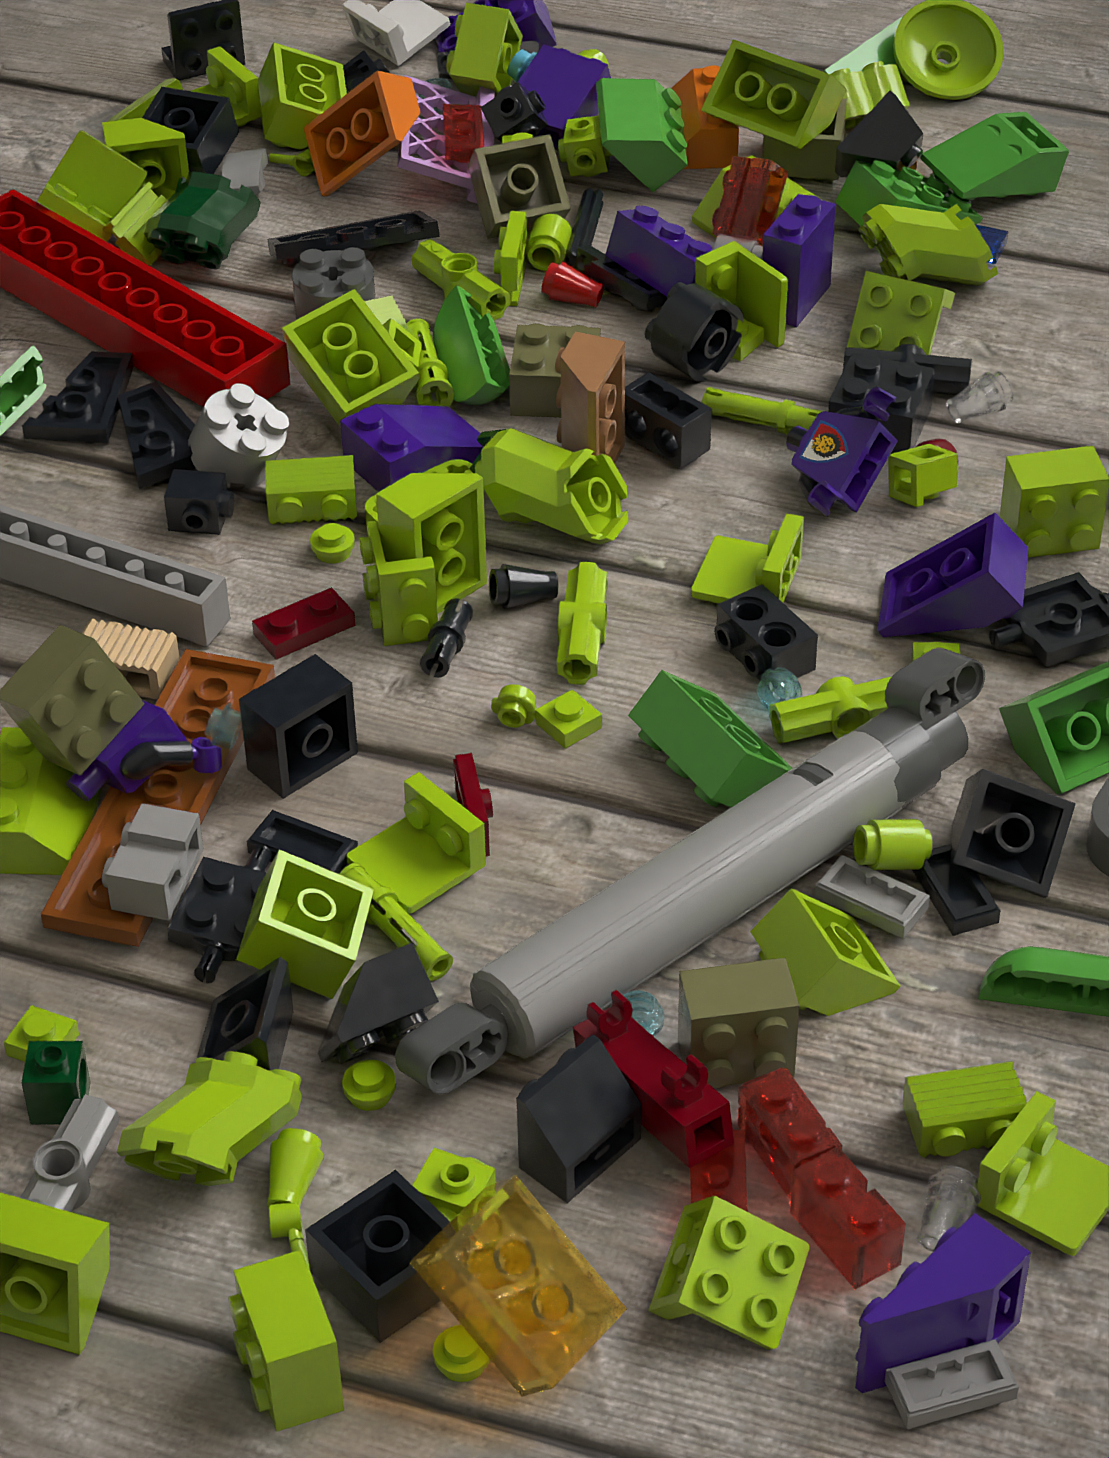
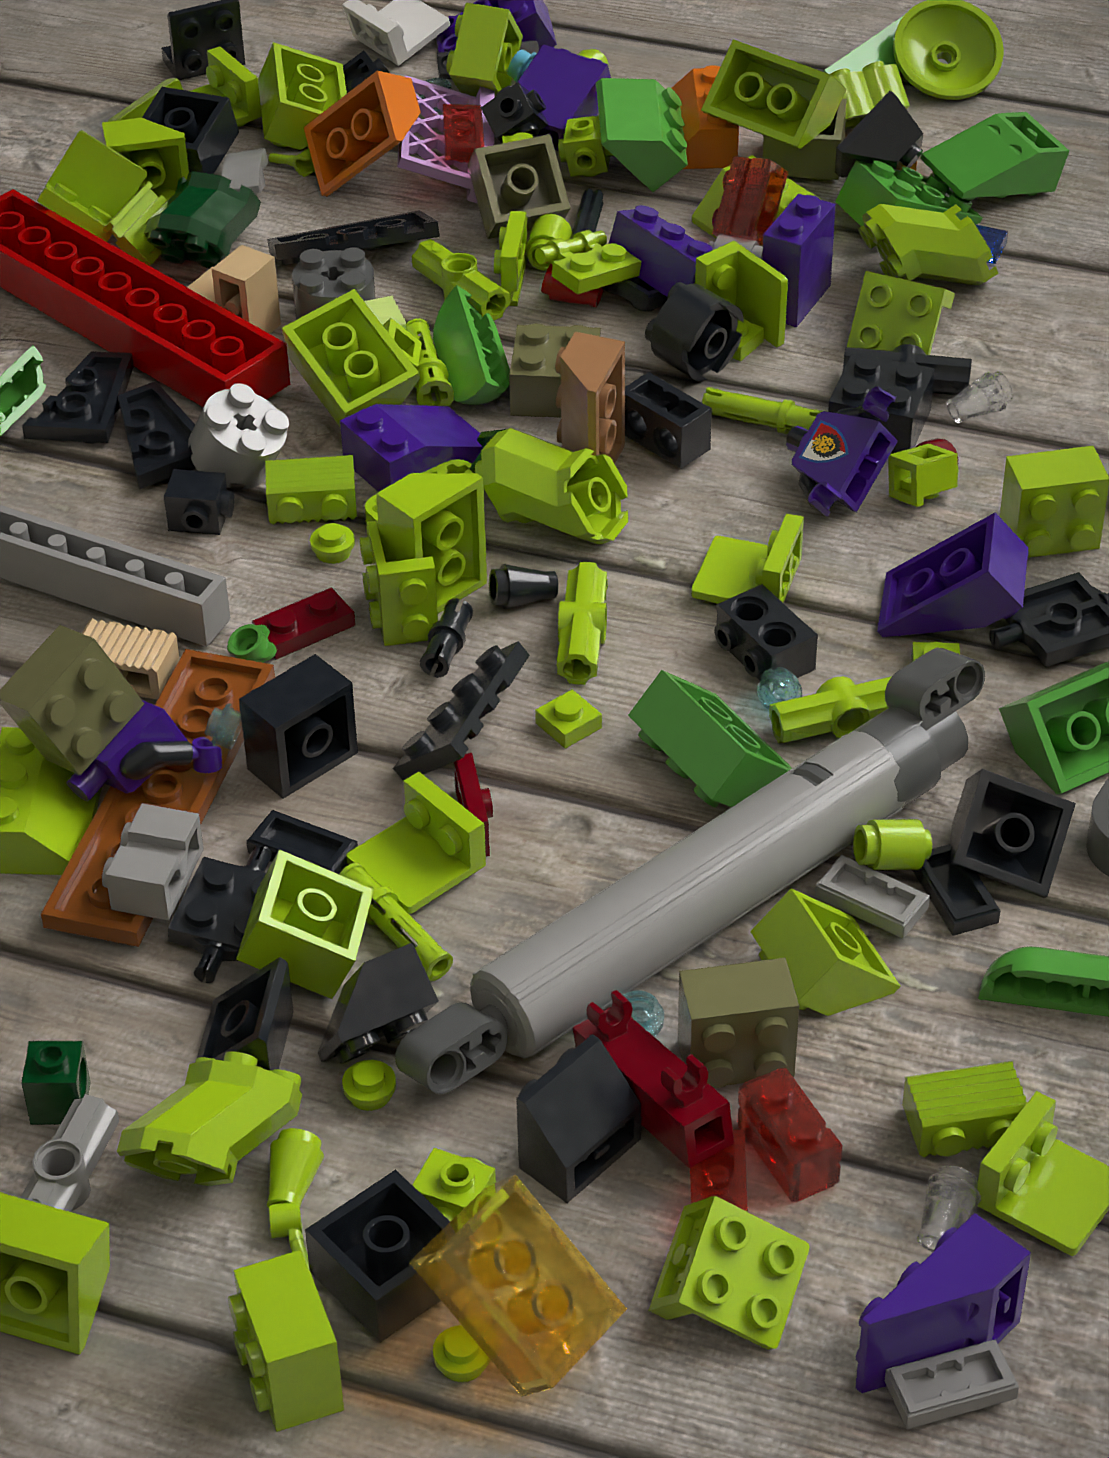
lime plate [4,1005,79,1062] -> none
lime plate [491,684,537,728] -> none
clear red piece [789,1147,906,1290] -> none
none -> tan brick [188,245,281,334]
none -> bright green plate [227,624,277,663]
none -> black wing [393,641,530,782]
none -> lime plate [535,230,642,294]

